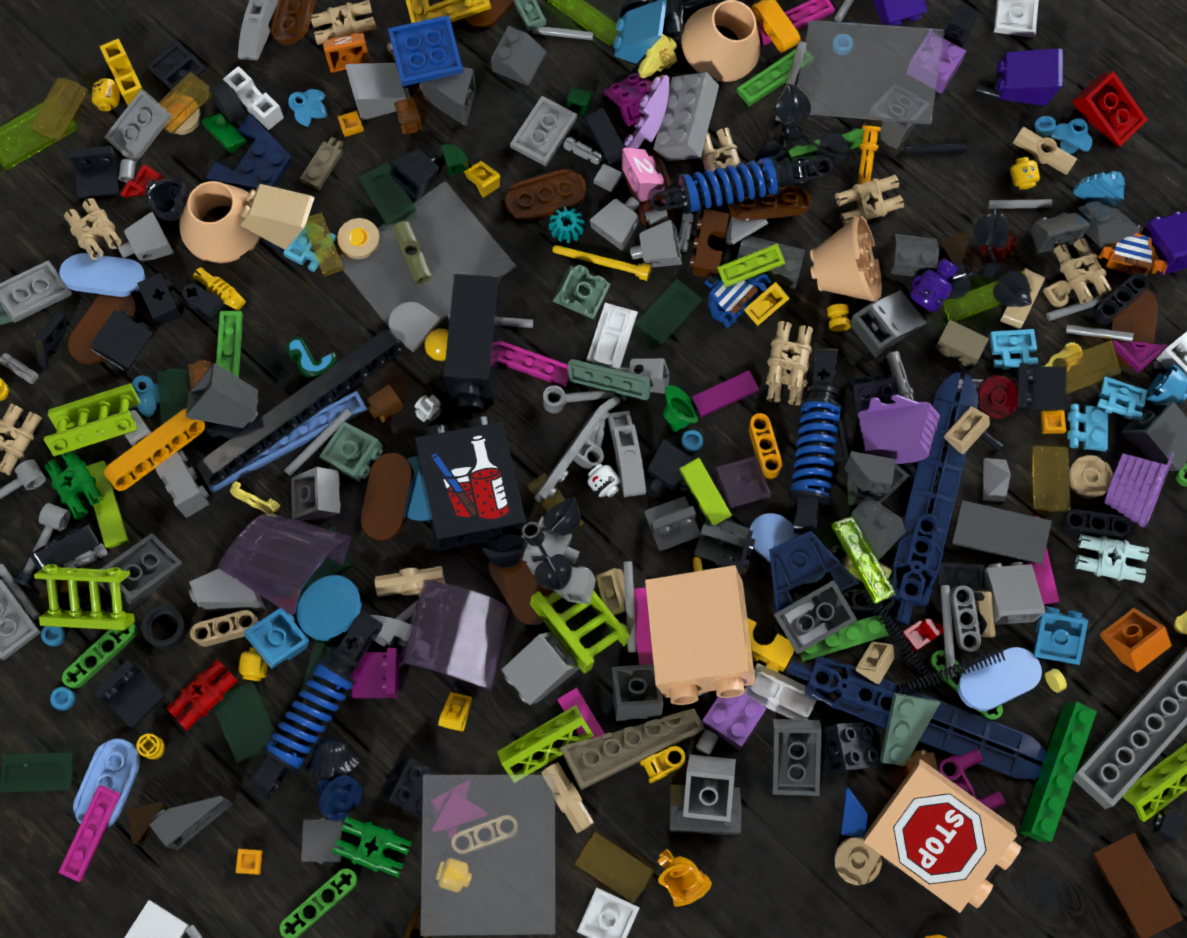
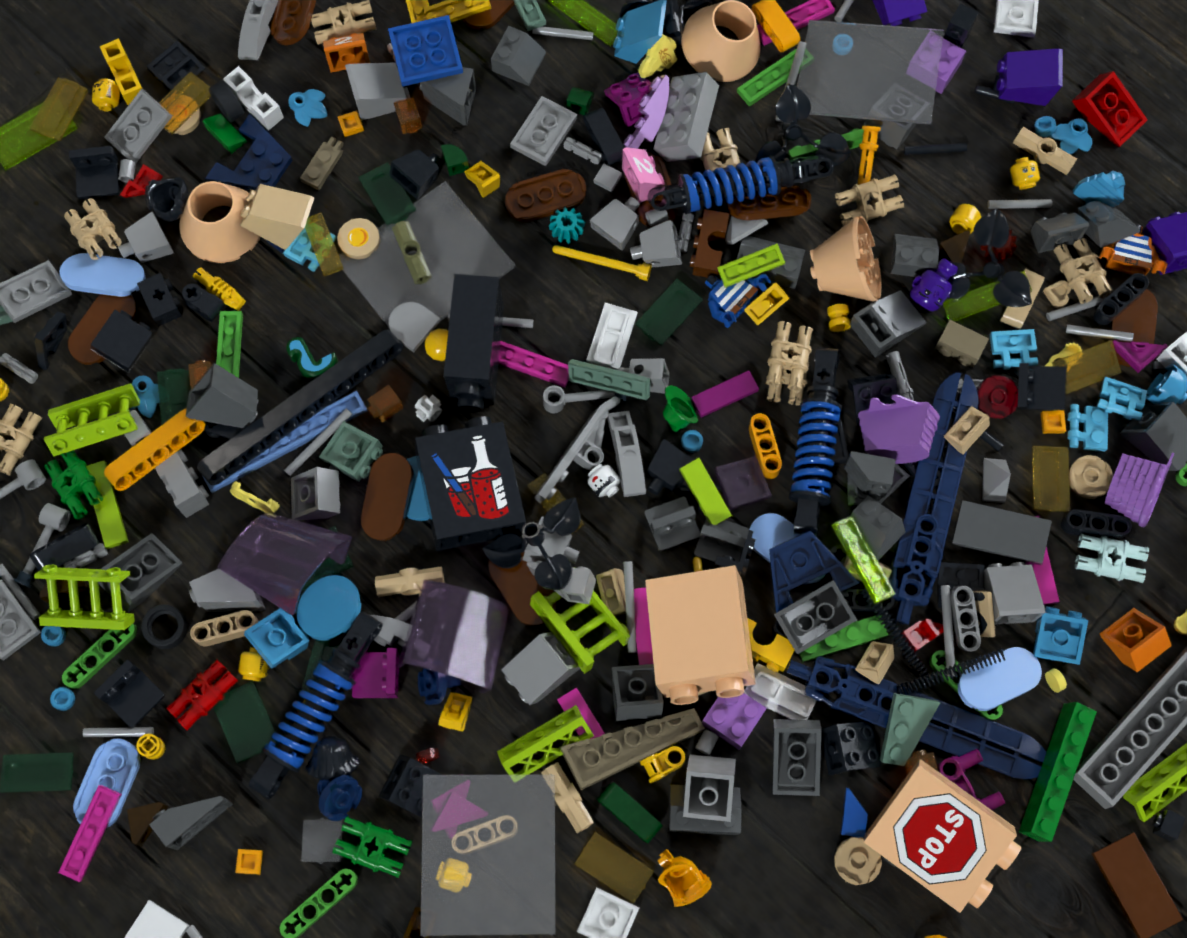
sand green slope [553,265,611,319] -> none
none -> light grey bar [83,727,154,737]
none -> clear red tile [415,748,440,764]
none -> dark blue tile [418,659,461,705]
none -> dark green beam [597,781,663,844]
none -> yellow head [949,204,981,234]

